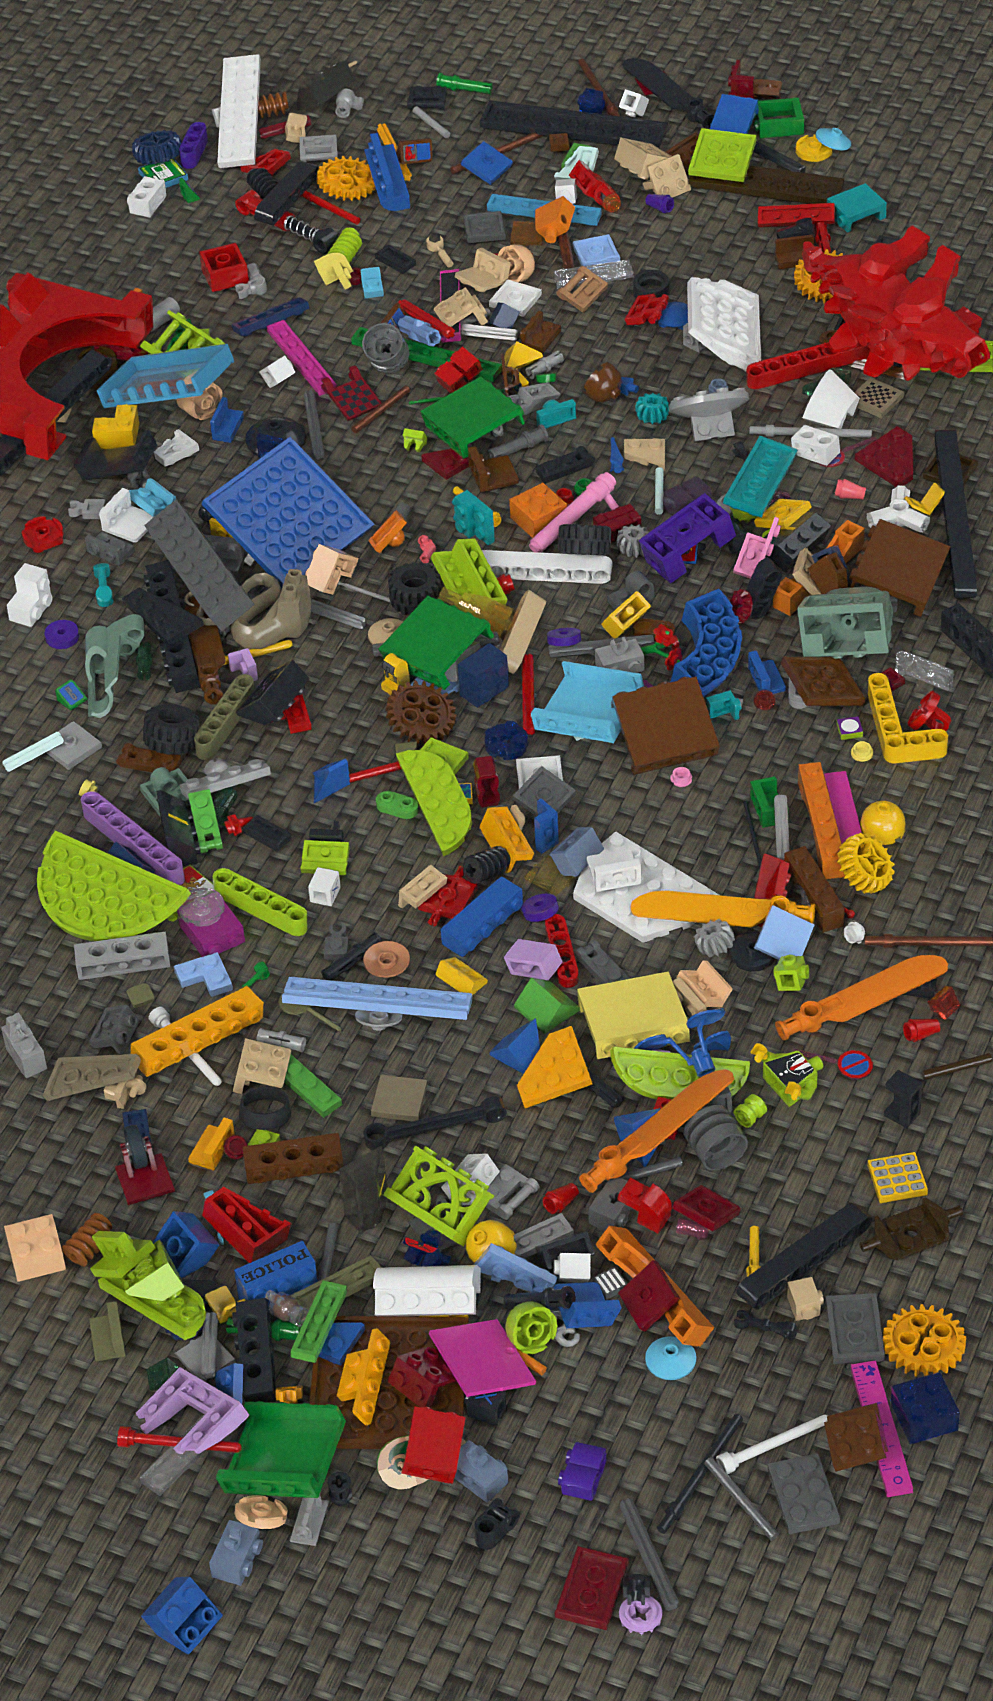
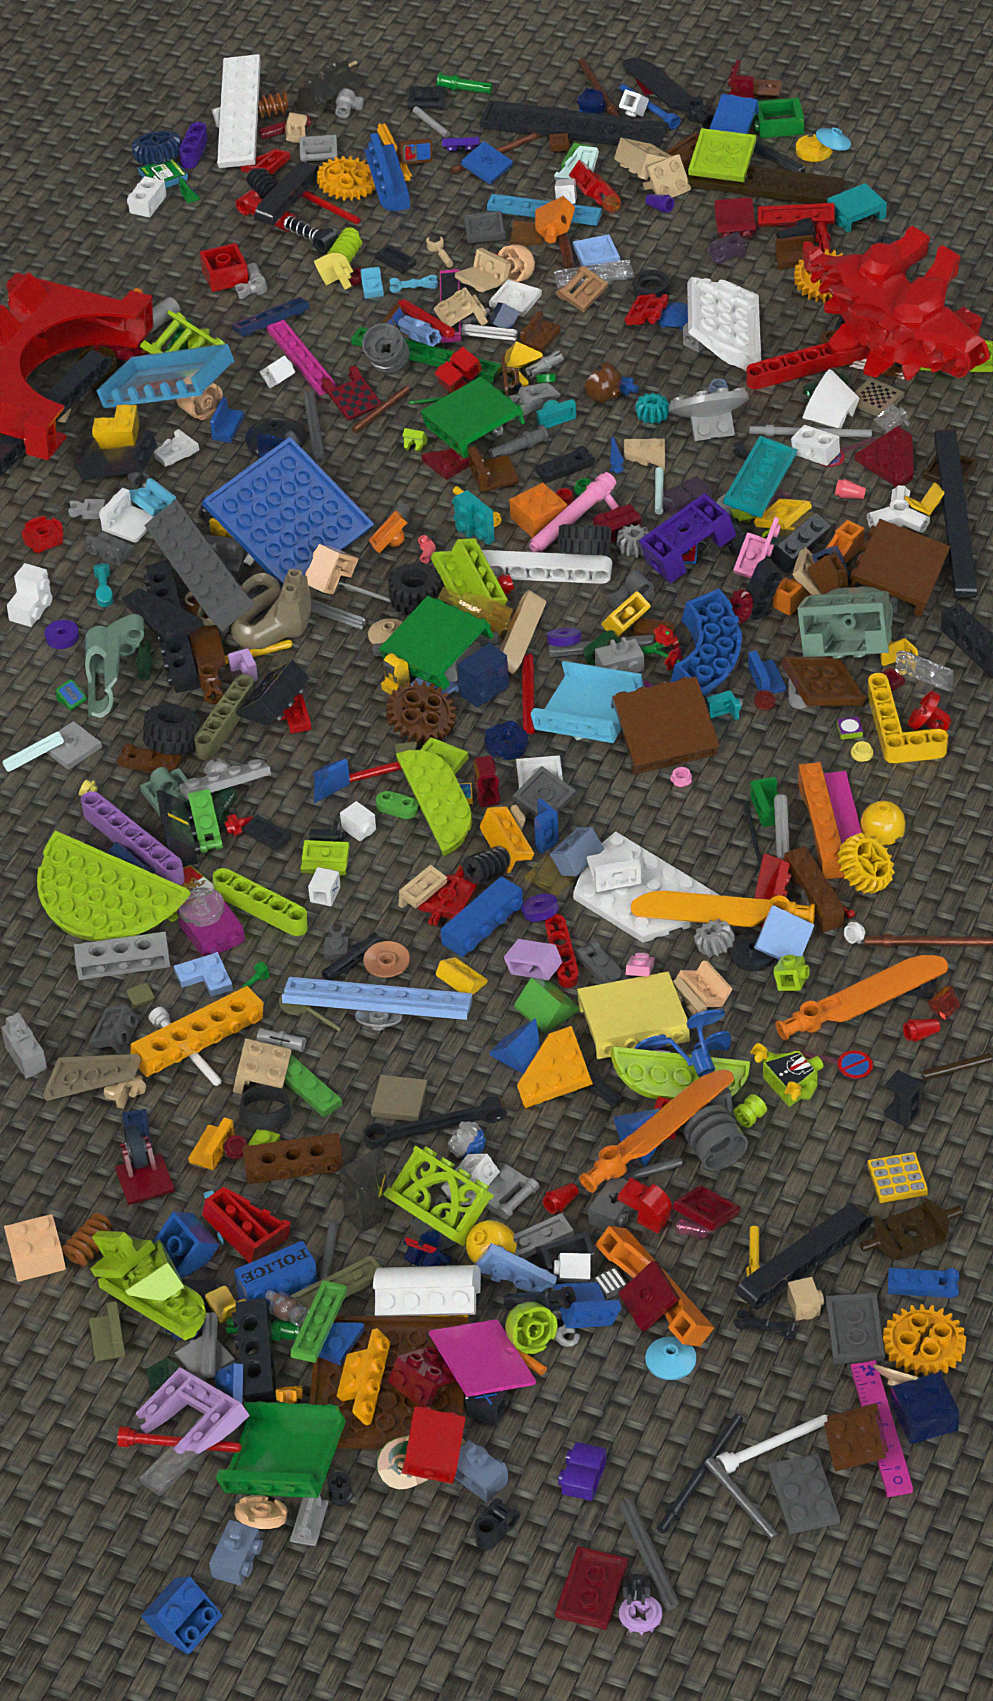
none -> white brick [340,801,376,841]
none -> medium azure piece [390,275,438,293]
none -> dark purple plate [442,137,480,152]
none -> light grey piece [448,1121,486,1159]
none -> dark green beam [583,630,621,665]
none -> blue piece [620,84,681,130]
none -> bright pink plate [626,953,655,977]
none -> clear purple leg [707,232,746,264]
none -> dark red bracket [714,197,756,240]
none -> tan dish [873,1364,924,1388]
none -> clear bracket [874,404,910,433]
none -> yellow bracket [880,638,919,668]
none -> blue plate [888,1268,959,1298]

